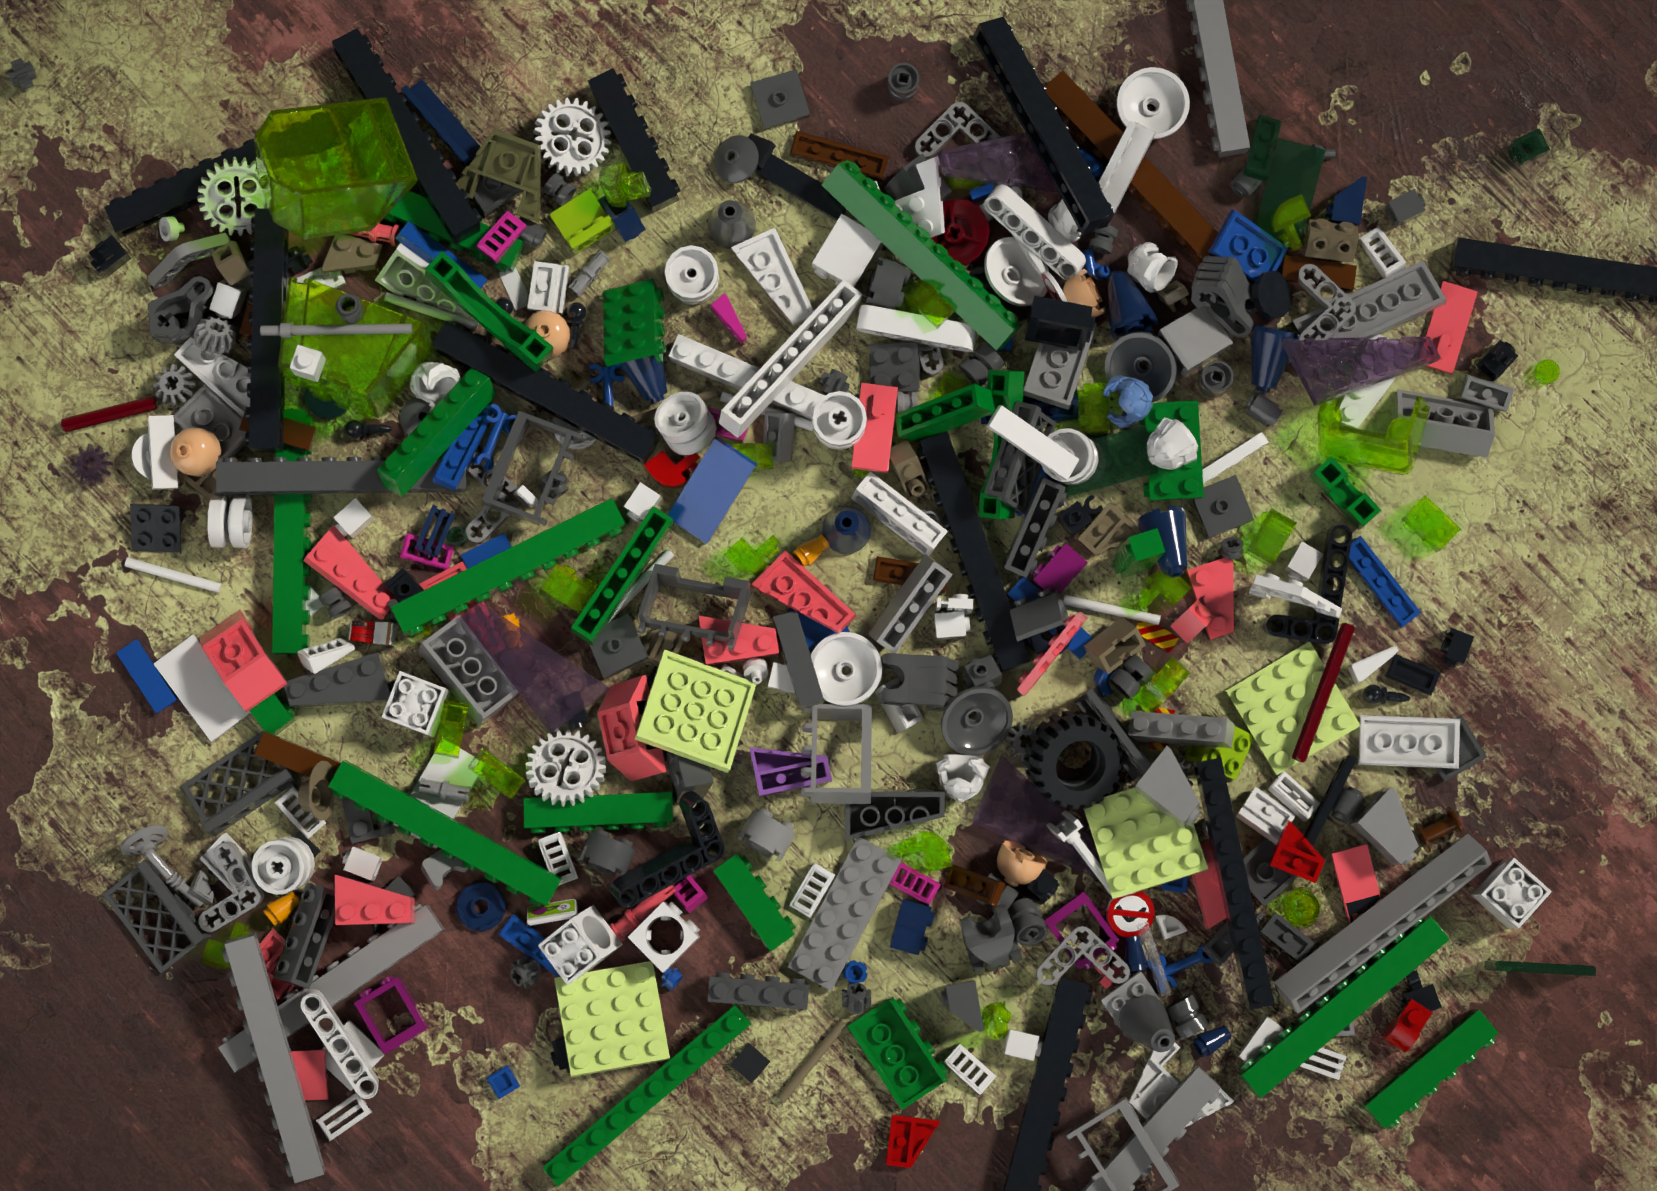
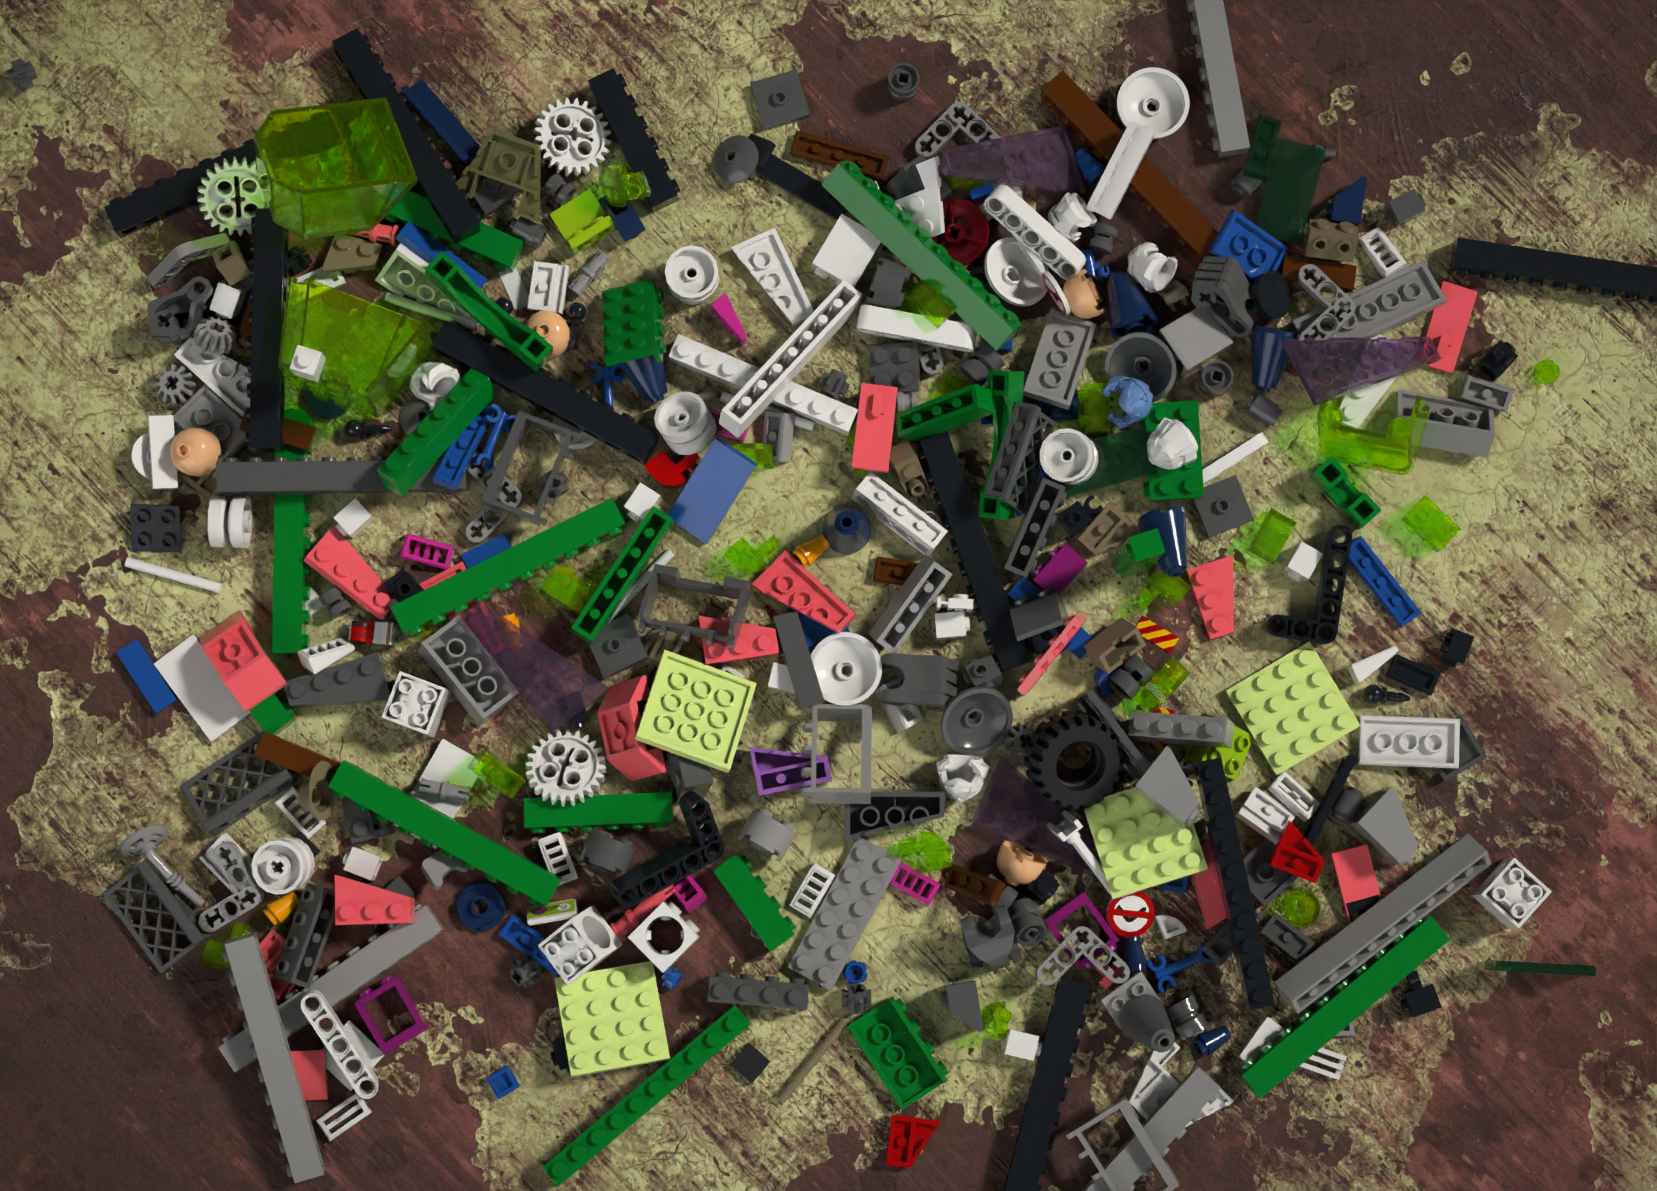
dark red axle [61,396,157,432] -> none
gear [70,444,113,486] -> none
black brick [89,235,132,276] -> none
white tile [159,216,185,241] -> none
light grey tile [188,870,214,905] -> none
light grey bar [260,323,412,338] -> none
dark grey brick [336,294,364,324] -> none
dark blue tile [414,505,455,558] -> none
clear neon green brick [434,700,469,758] -> none
clear green hinge [447,526,468,547] -> none
dark pink slope [476,211,527,264] -> none
white tile [513,485,539,510] -> none
dark grey cone [708,200,756,249] -> none
white tile [743,658,768,684] -> none
white wheel [812,391,867,450] -> none
dark blue brick [889,899,935,955] -> none
white slope [943,1043,997,1095] -> none
black brick [973,16,1114,235] -> none
white tile [986,405,1080,480] -> none
black window [1024,296,1095,351] -> none
white bar [1063,595,1161,625] -> none
clear tile [1136,922,1171,996] -> none
coral brick [1171,600,1215,644] -> none
dark grey bush [1221,537,1244,560] -> none
white wing [1249,573,1342,618] -> none
clear neon green brick [1271,194,1311,251] -> none
dark red axle [1292,623,1355,763] -> none
green brick [1361,1009,1499,1129] -> none
red brick [1381,998,1433,1053] -> none
reddish brown piece [1413,807,1464,853] -> none
clear green brick [1508,128,1550,166] -> none

